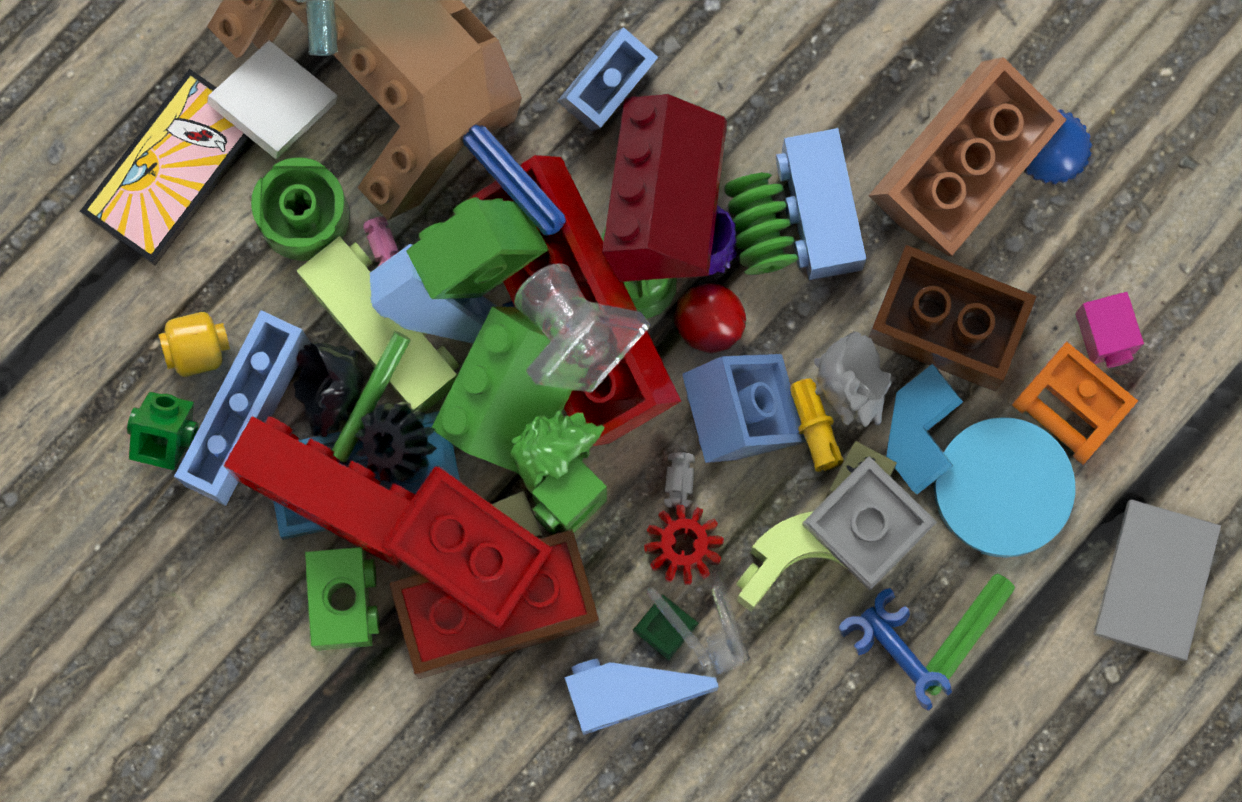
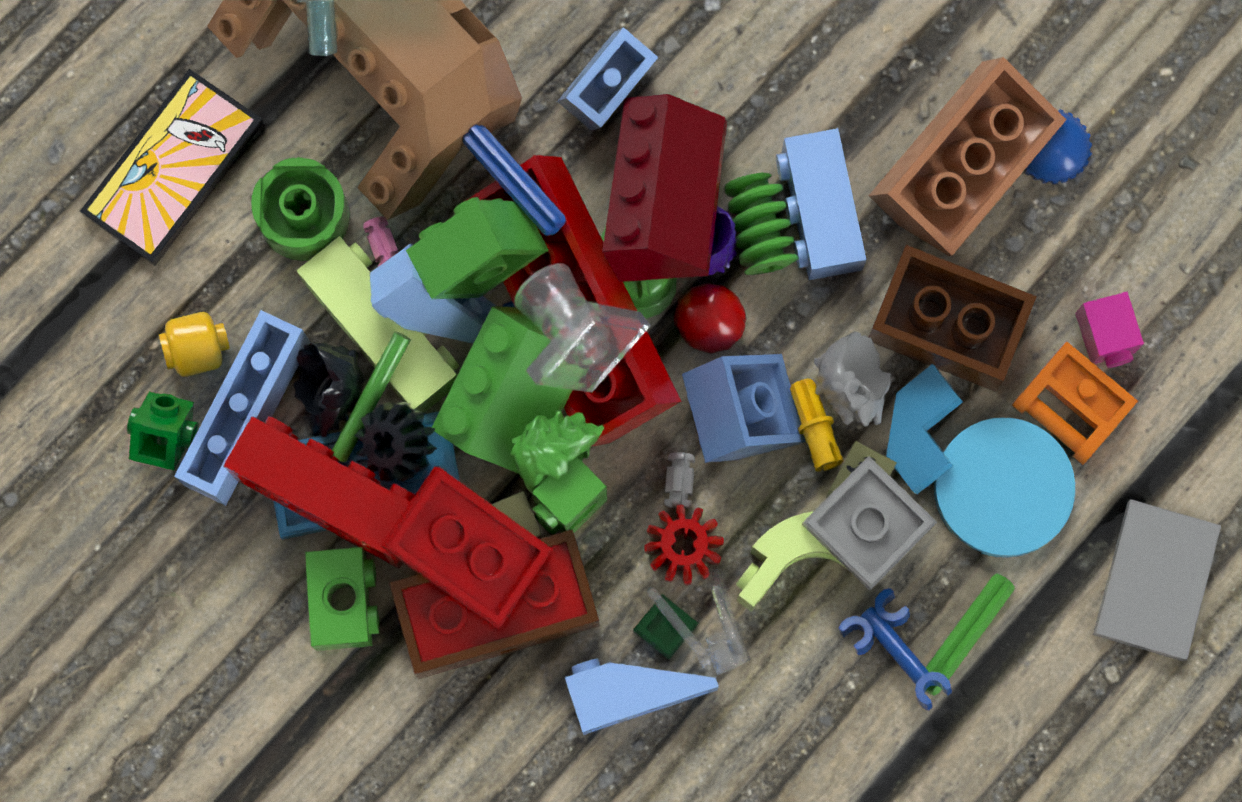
white tile [208,40,337,159] -> none

